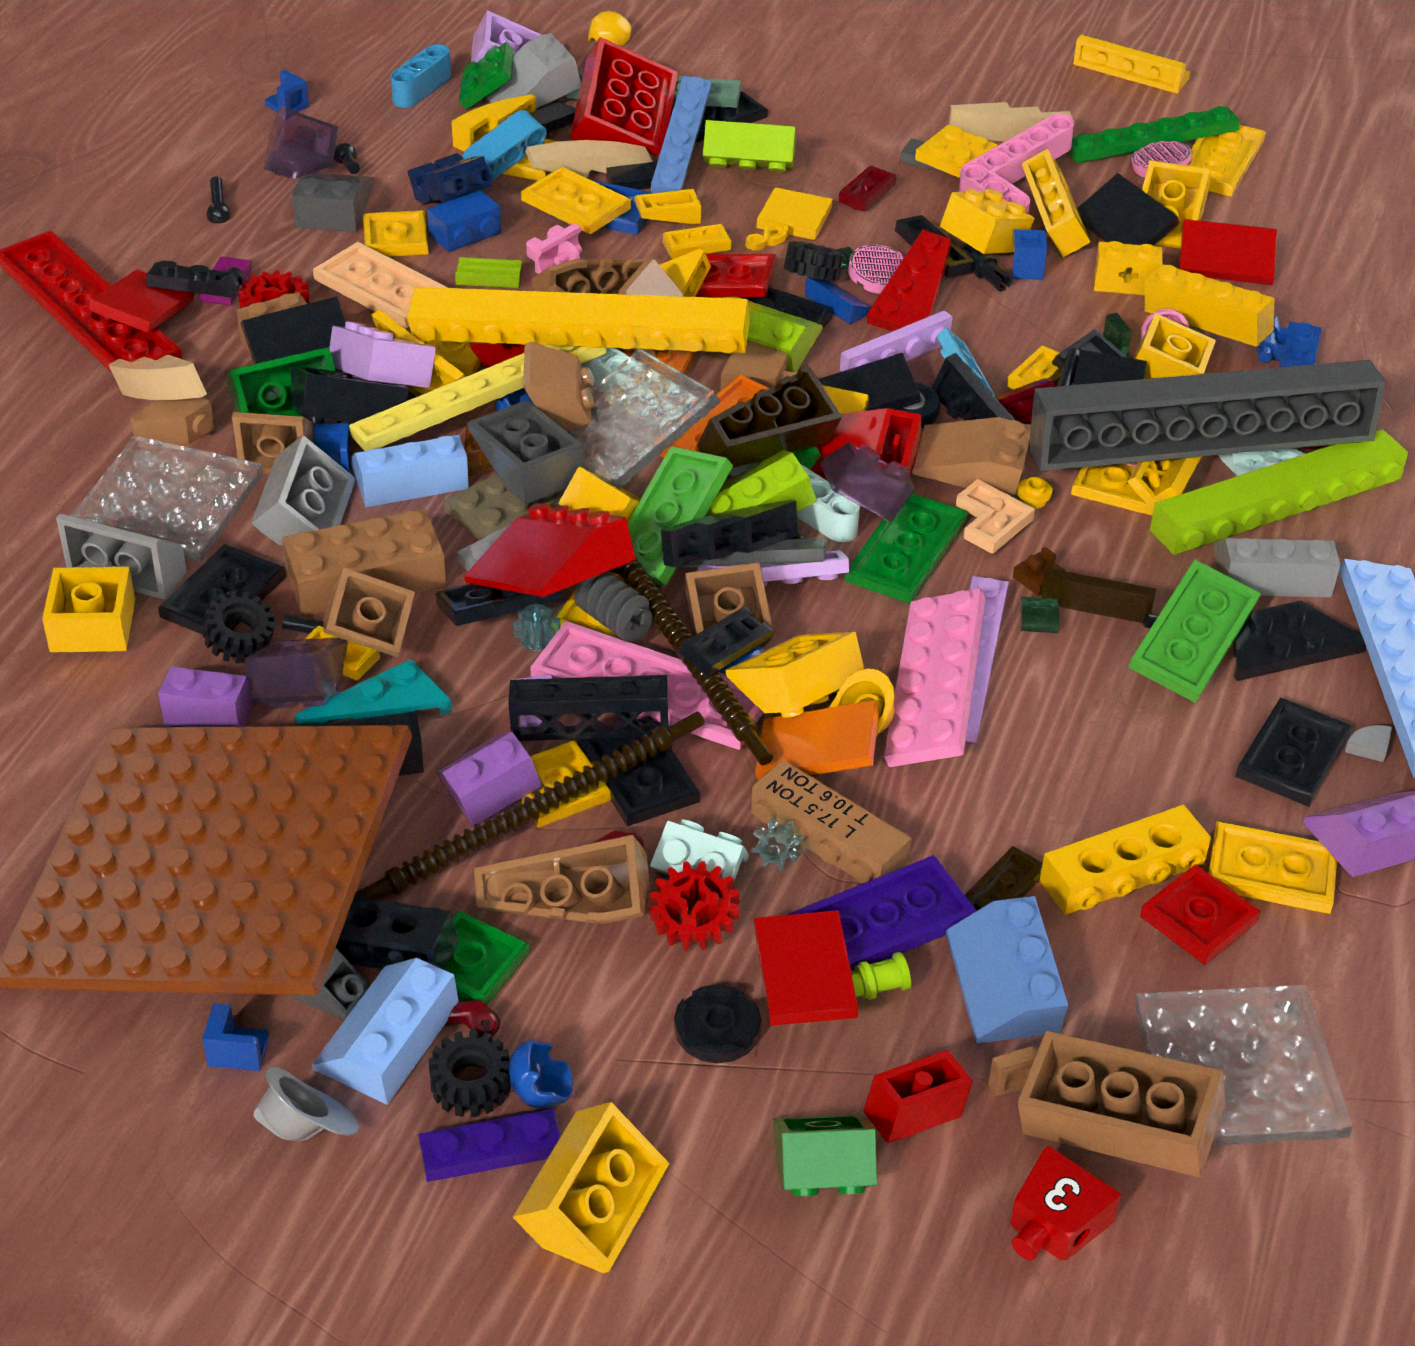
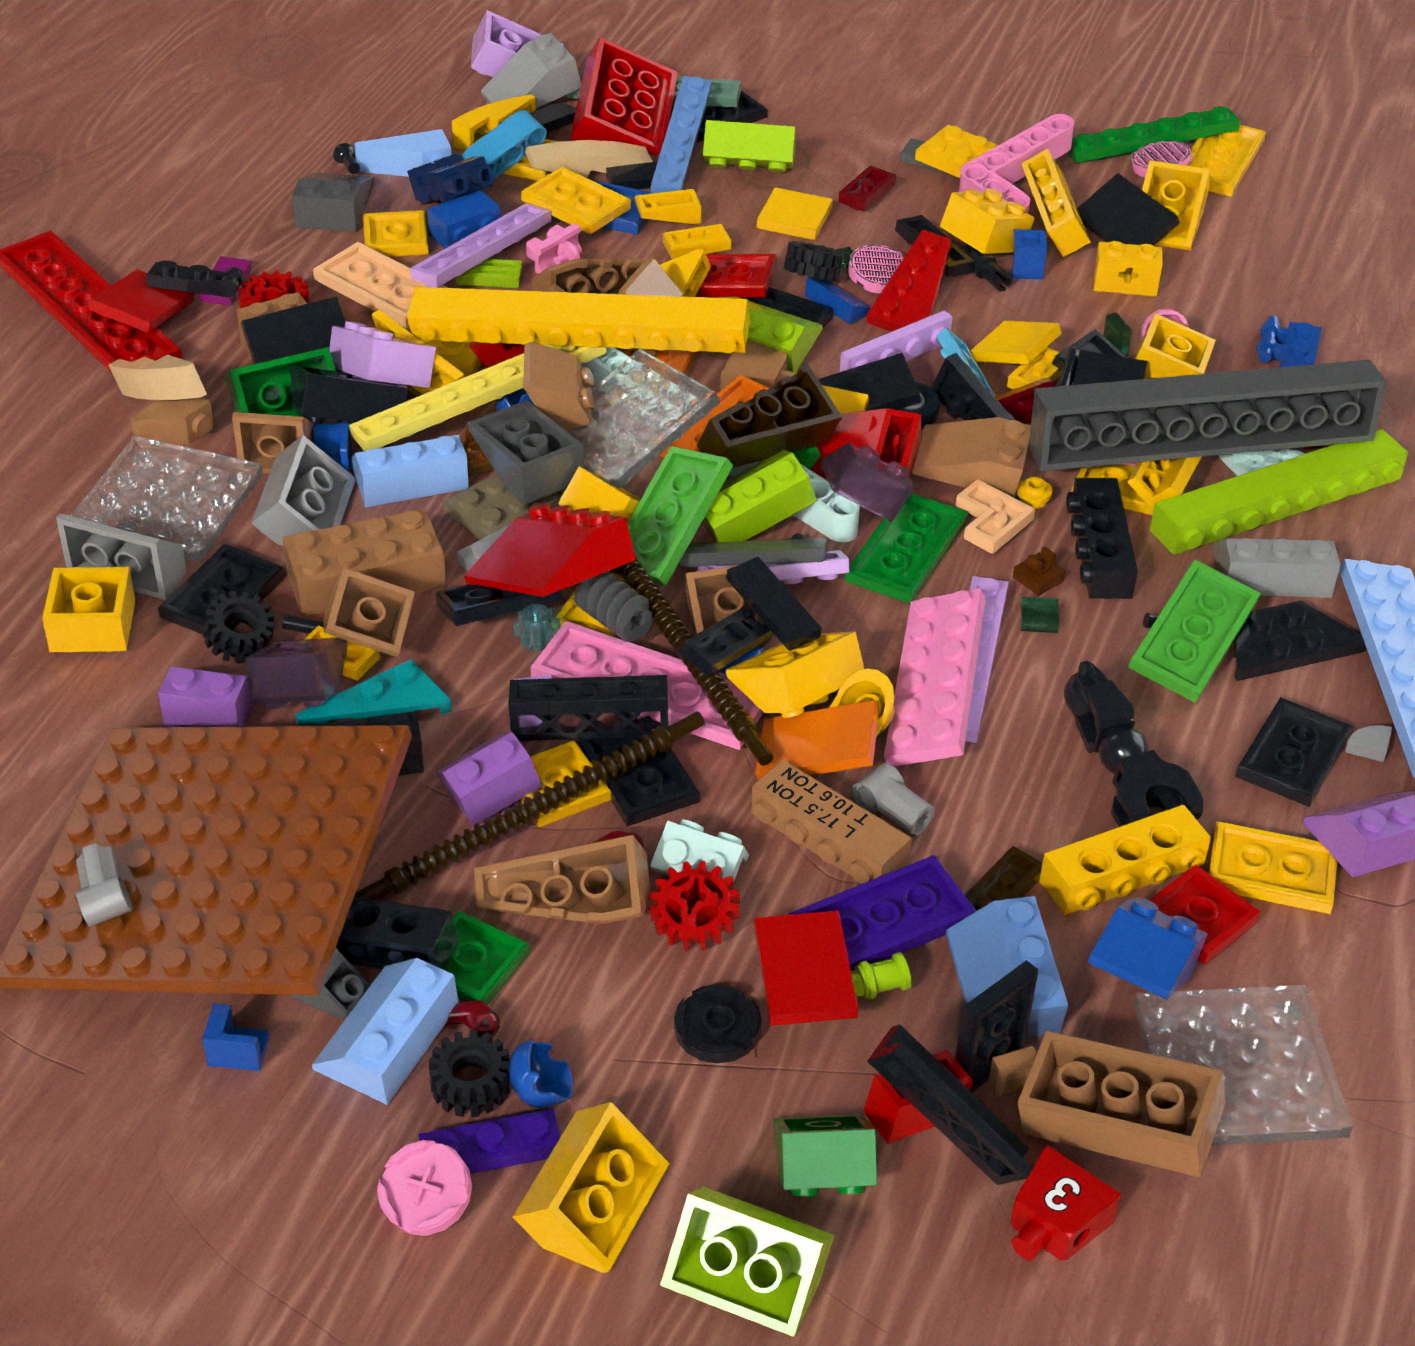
black bar [206,176,231,223] -> none
light grey piece [253,1066,359,1141] -> none
clear purple slope [264,106,338,179] -> none
blue panel [265,69,309,118] -> none
dark azure beam [391,44,451,108] -> none
green plate [459,41,514,110] -> none
yellow hair [588,10,631,46] -> none
black slope [661,500,798,567] -> none
yellow piece [745,225,789,251] -> none
clear light blue gear [751,817,804,871] -> none
tan slope [948,102,1072,142] -> none
dark brown tile [1040,568,1156,623] -> none
yellow fence [1073,35,1191,94] -> none
yellow brick [1144,264,1275,347] -> none
red tile [1179,219,1277,285] -> none
none -> light grey piece [76,843,132,927]
none -> light blue slope [354,129,452,177]
none -> bright pink tile [377,1140,473,1236]
none -> lavender plate [411,203,552,288]
none -> lime slope [660,1186,834,1337]
none -> black tile [726,556,822,651]
none -> light grey piece [852,763,935,836]
none -> black fence [867,1024,1033,1185]
none -> black tile [955,960,1038,1093]
none -> yellow tile [971,320,1061,365]
none -> black piece [1064,660,1204,827]
none -> black brick [1066,478,1138,599]
none -> blue slope [1087,898,1208,1000]

